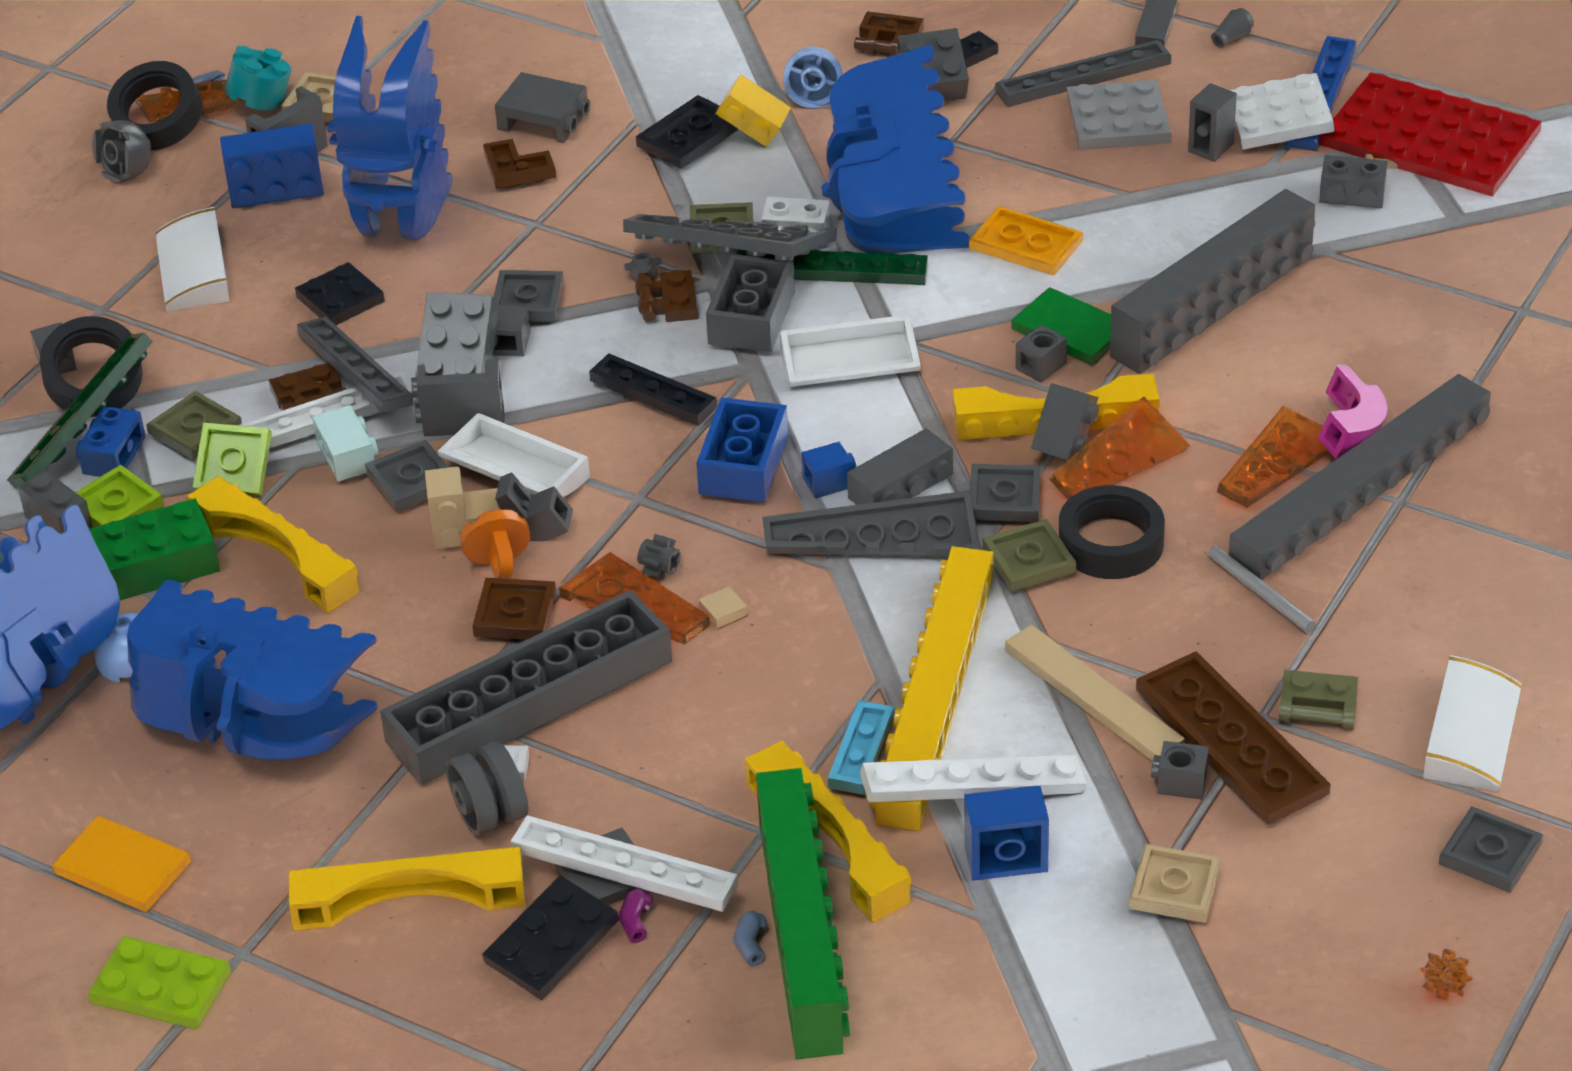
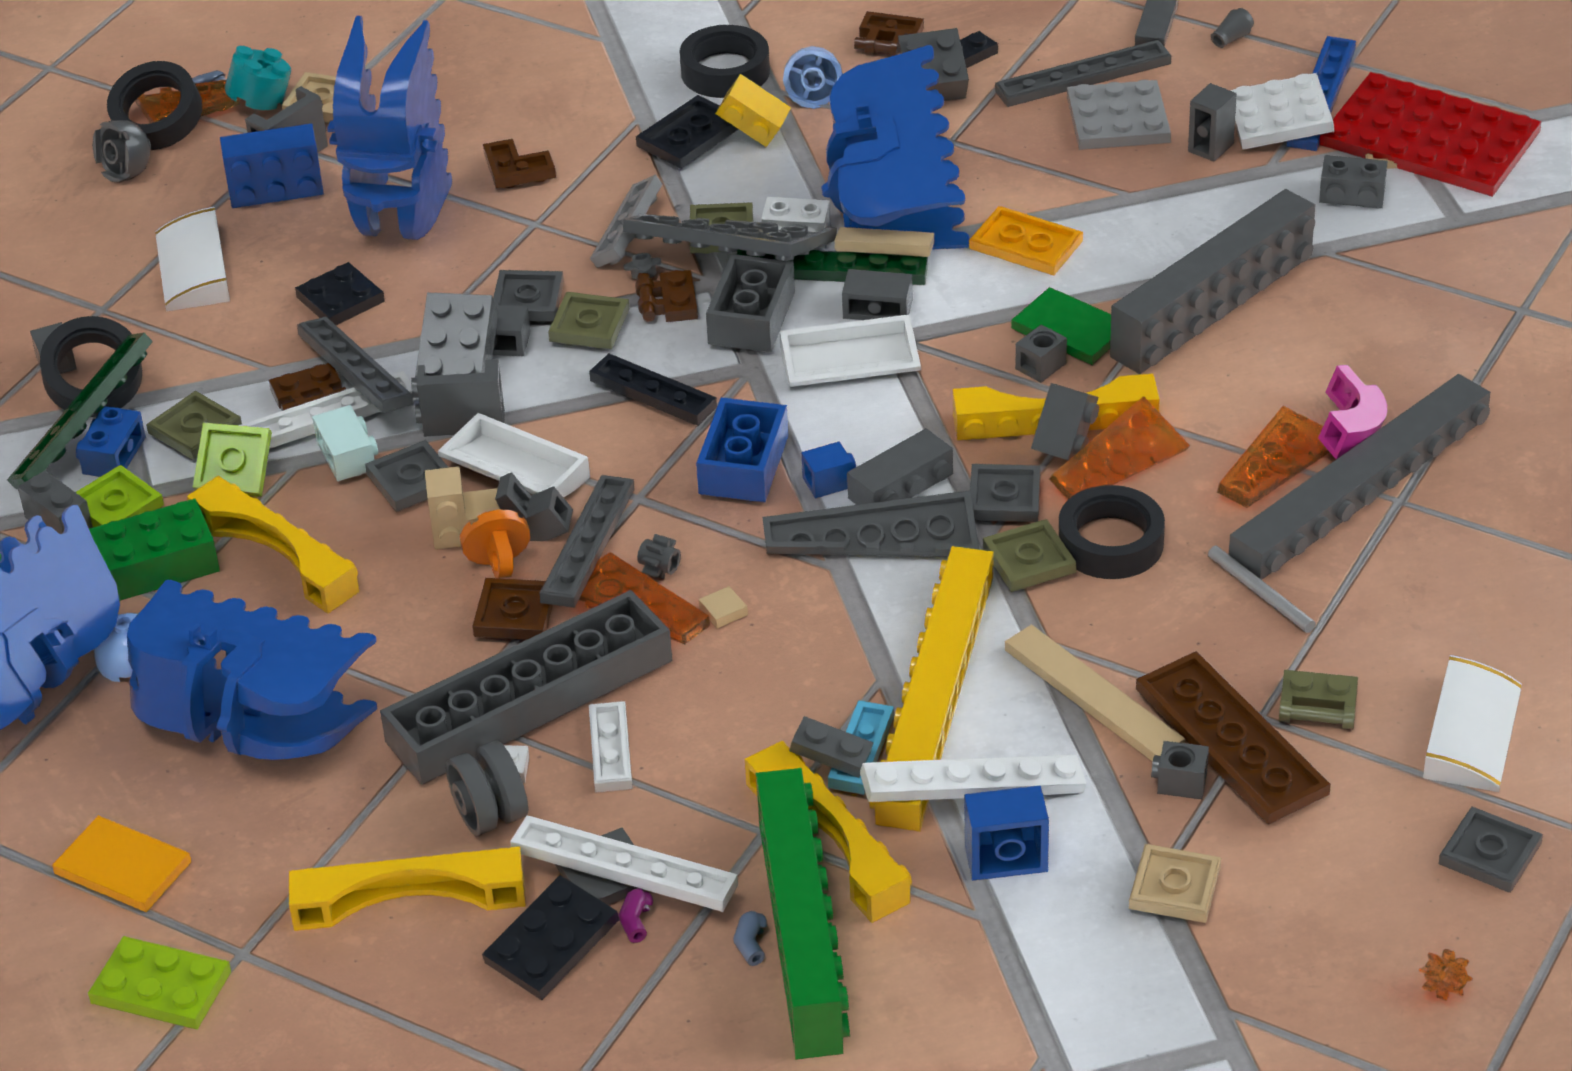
dark grey panel [495,72,590,143] -> none
none -> dark grey tile [540,475,634,608]
none -> olive plate [548,292,629,349]
none -> white tile [589,701,633,793]
none -> light grey plate [590,175,662,268]
none -> black tyre [679,25,770,98]
none -> dark grey plate [789,716,874,778]
none -> tan tile [835,227,934,257]
none -> dark grey brick [842,269,913,320]

